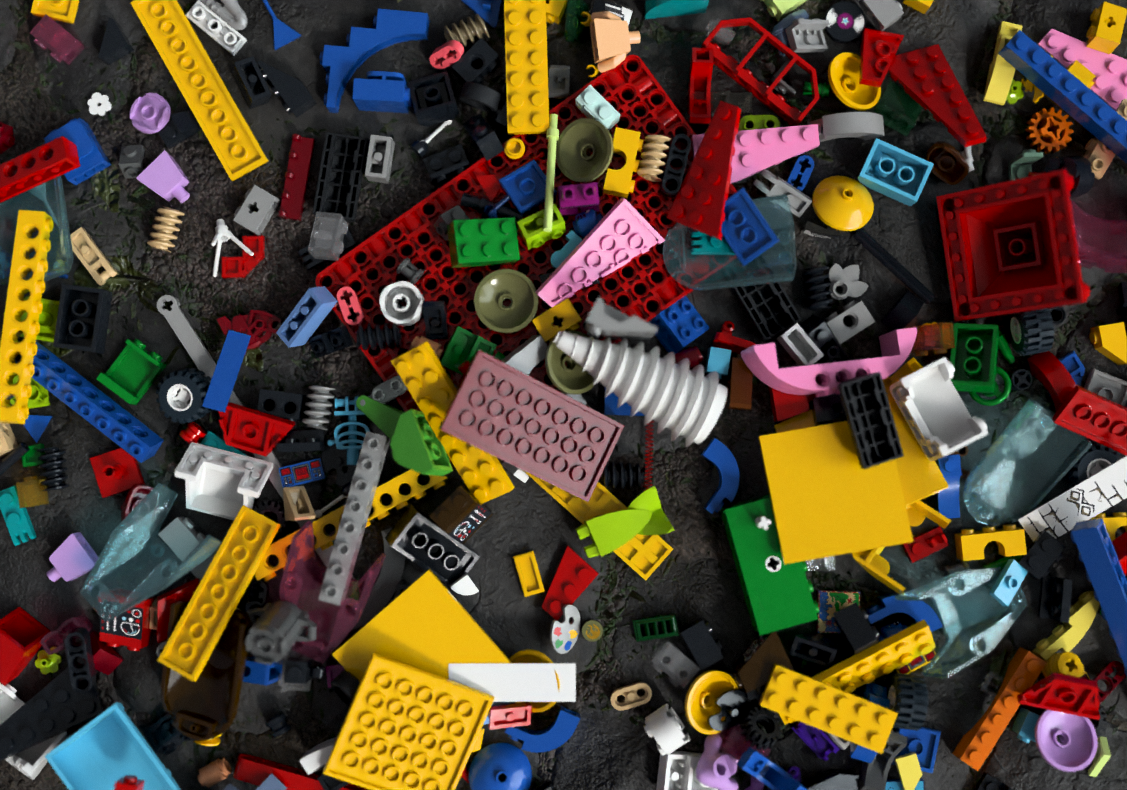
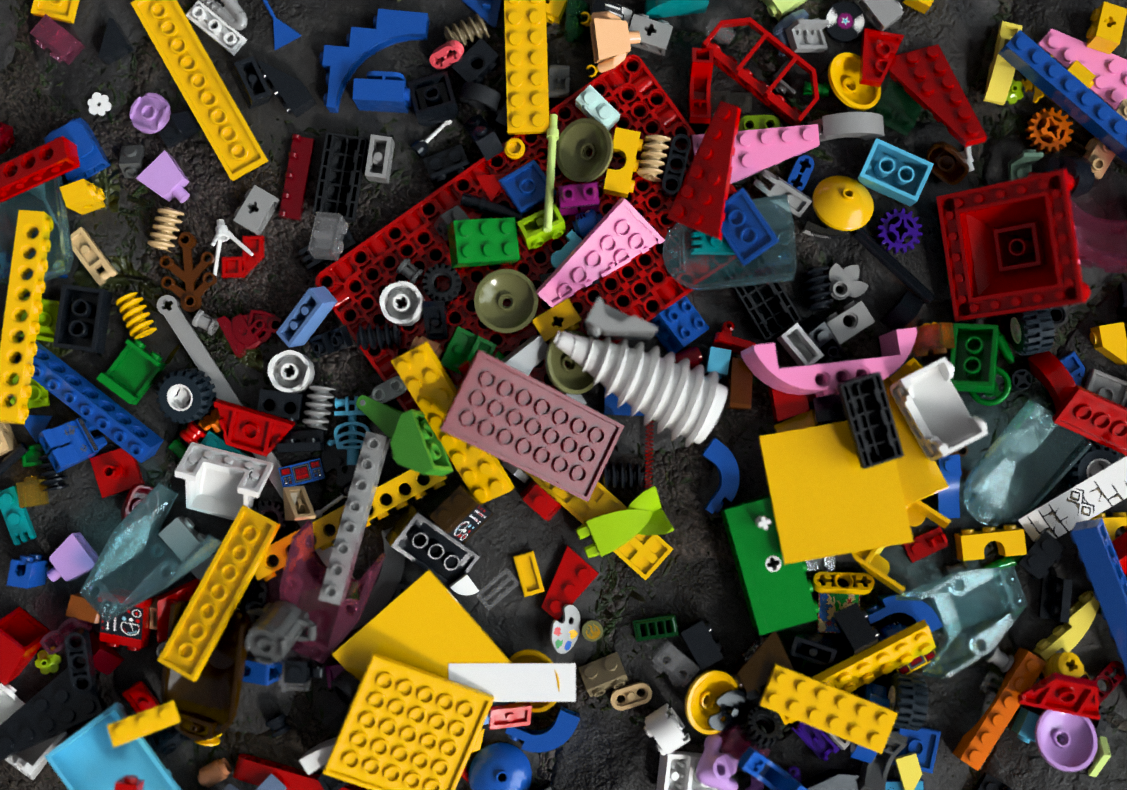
blue sticker [202,330,251,413] -> none
coral beam [337,287,364,326] -> none
dark blue hand [484,195,510,219] -> none
medium azure plate [989,559,1028,606] -> none
none -> blue brick [7,553,50,589]
none -> blue hips [37,417,107,474]
none -> yellow brick [59,179,106,215]
none -> dark orange slope [65,592,101,623]
none -> yellow brick [107,700,181,748]
none -> yellow piece [116,292,157,339]
none -> red plate [122,681,160,714]
none -> reddish brown plant [159,232,217,312]
none -> green pin [168,439,187,459]
none -> light grey bush [192,309,219,335]
none -> orange plant [198,409,222,433]
none -> white brick [267,350,315,394]
none -> black tyre [422,263,462,303]
none -> clear tile [475,567,520,611]
none -> red torso [519,480,562,521]
none -> dark tan bracket [578,652,629,697]
none -> light grey brick [629,14,673,56]
none -> yellow beam [812,572,875,595]
none -> dark purple gear [875,208,923,254]
none -> light grey bush [985,645,1014,672]

